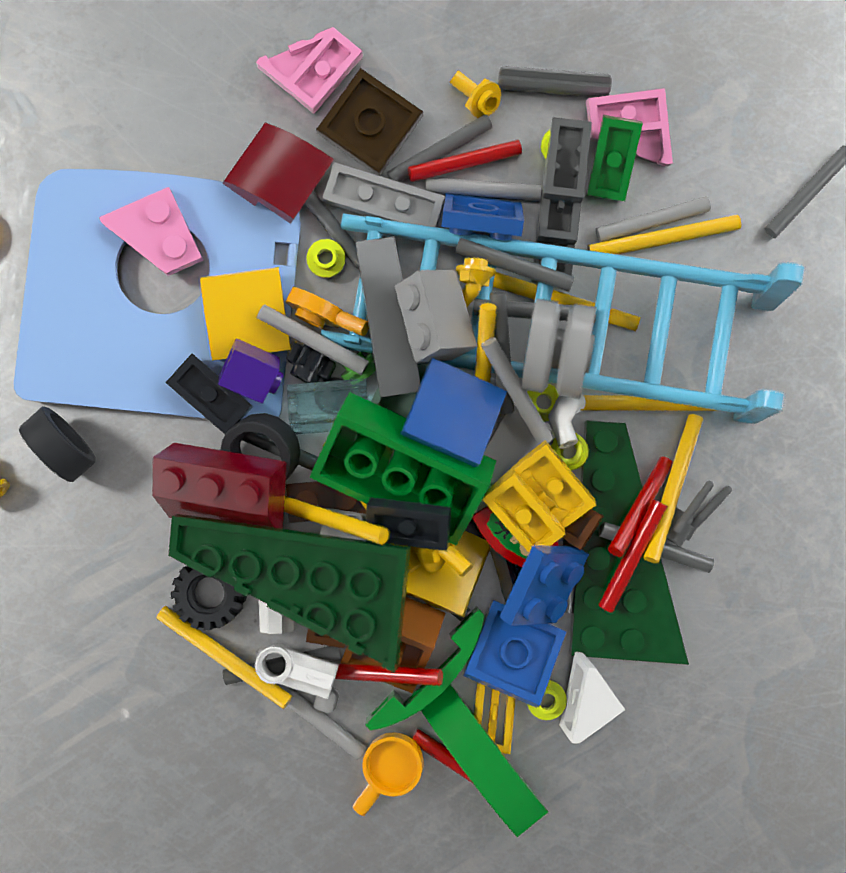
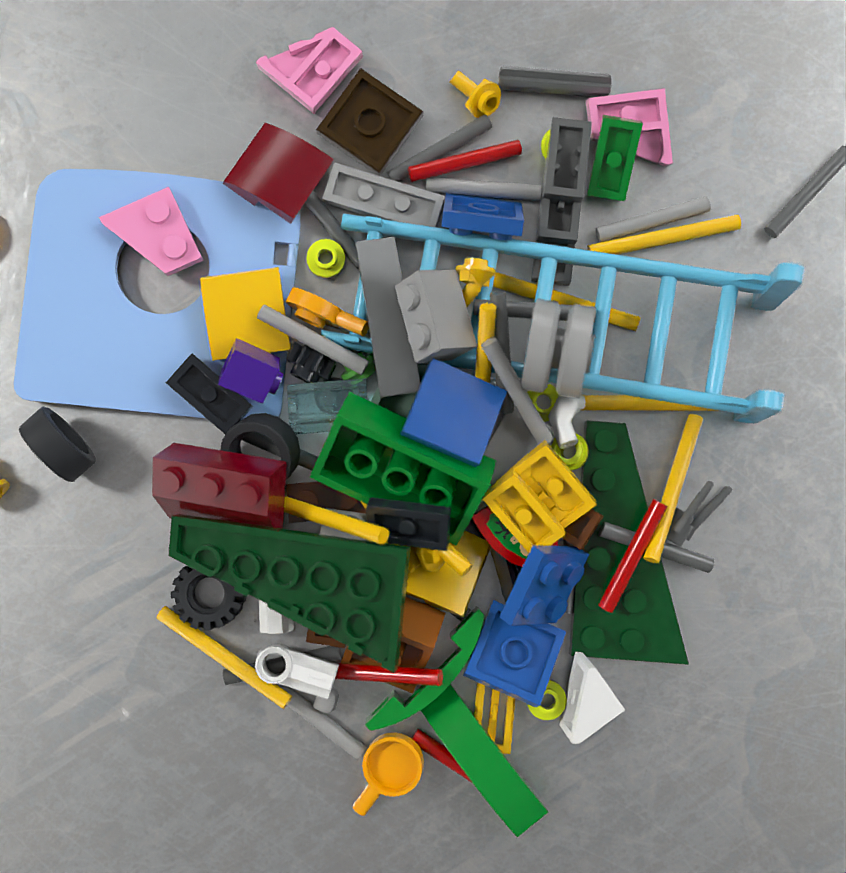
dark grey bar [456,238,574,292] -> none
red bar [608,457,673,557] -> none

